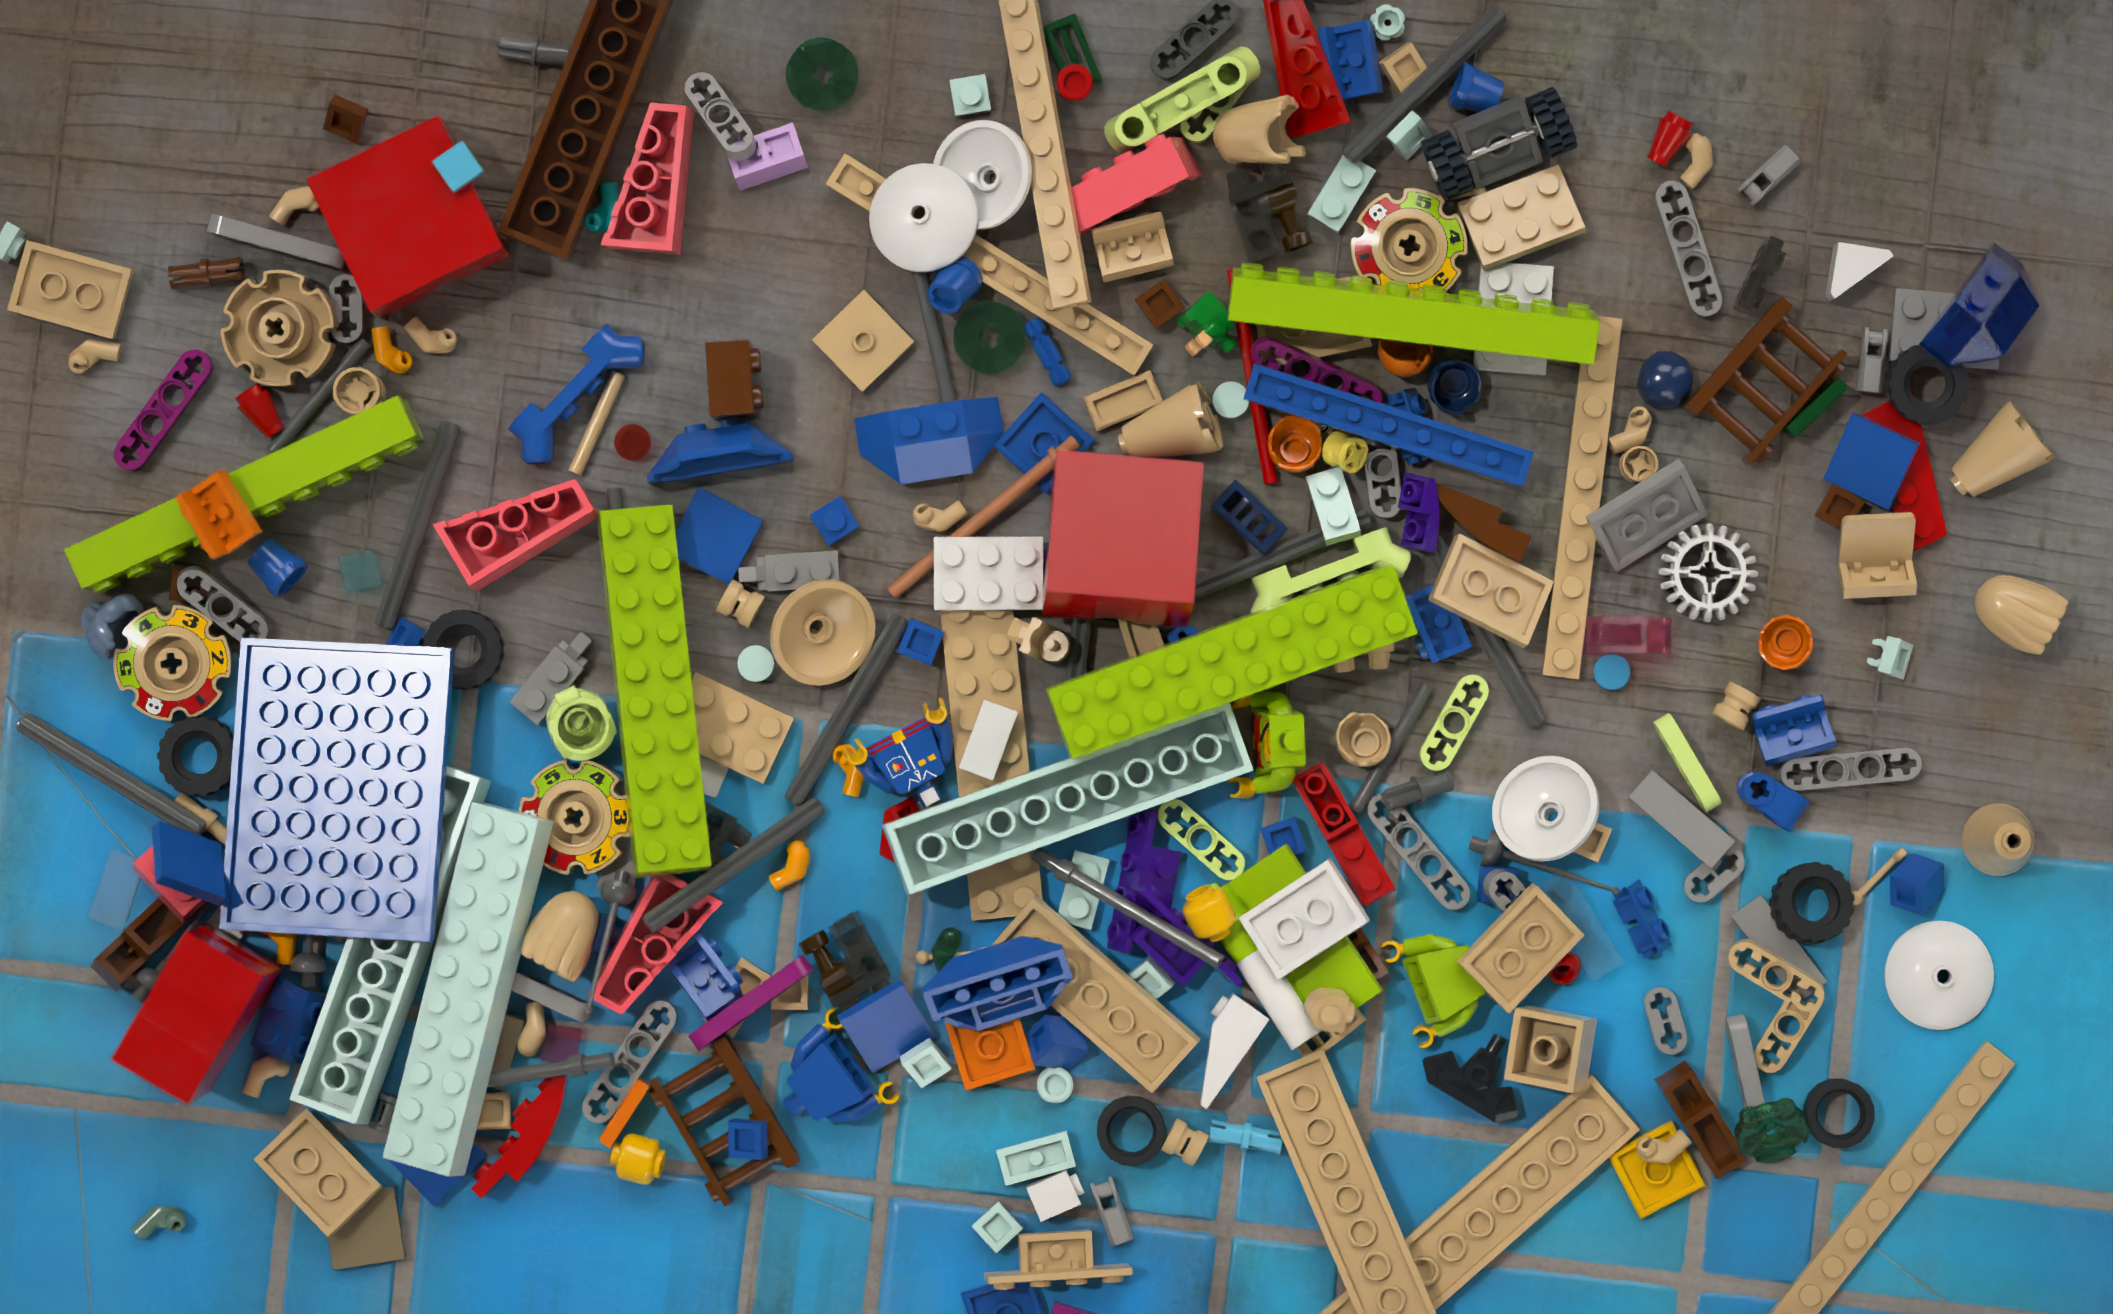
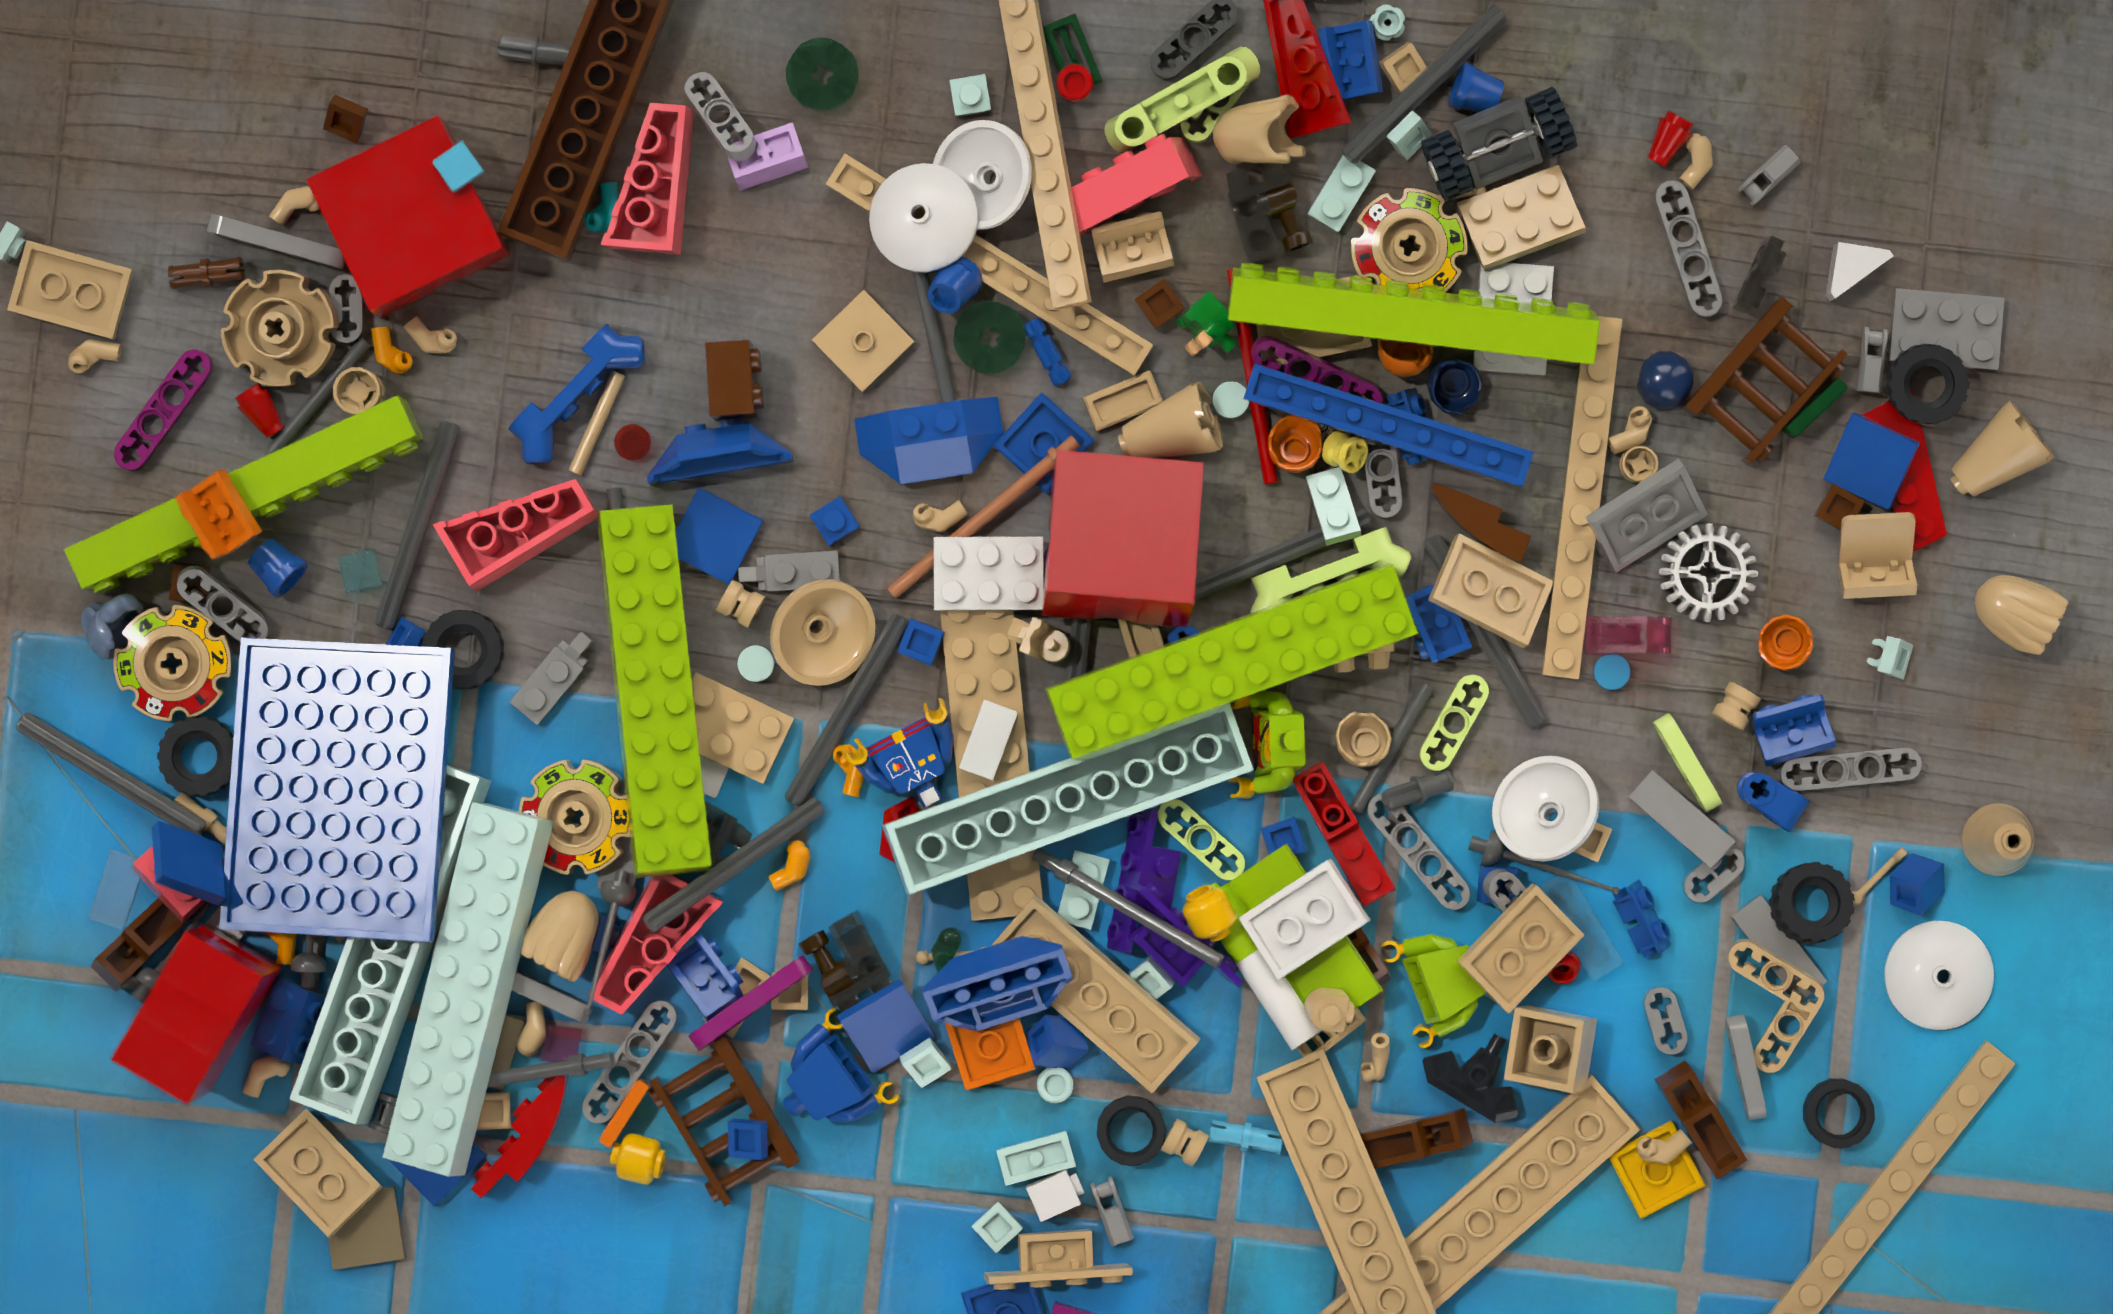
sand green arm [131,1205,186,1241] -> none
yellowish green helmet [546,686,617,761] -> none
white slope [1200,993,1270,1109] -> none
dark blue slope [1210,479,1288,556] -> none
dark purple slope [1398,472,1439,553] -> none
clear green plate [1734,1098,1809,1164] -> none
clear blue wedge [1919,242,2039,367] -> none
none -> tan arm [1360,1033,1390,1082]
none -> reddish brown slope [1360,1108,1474,1169]

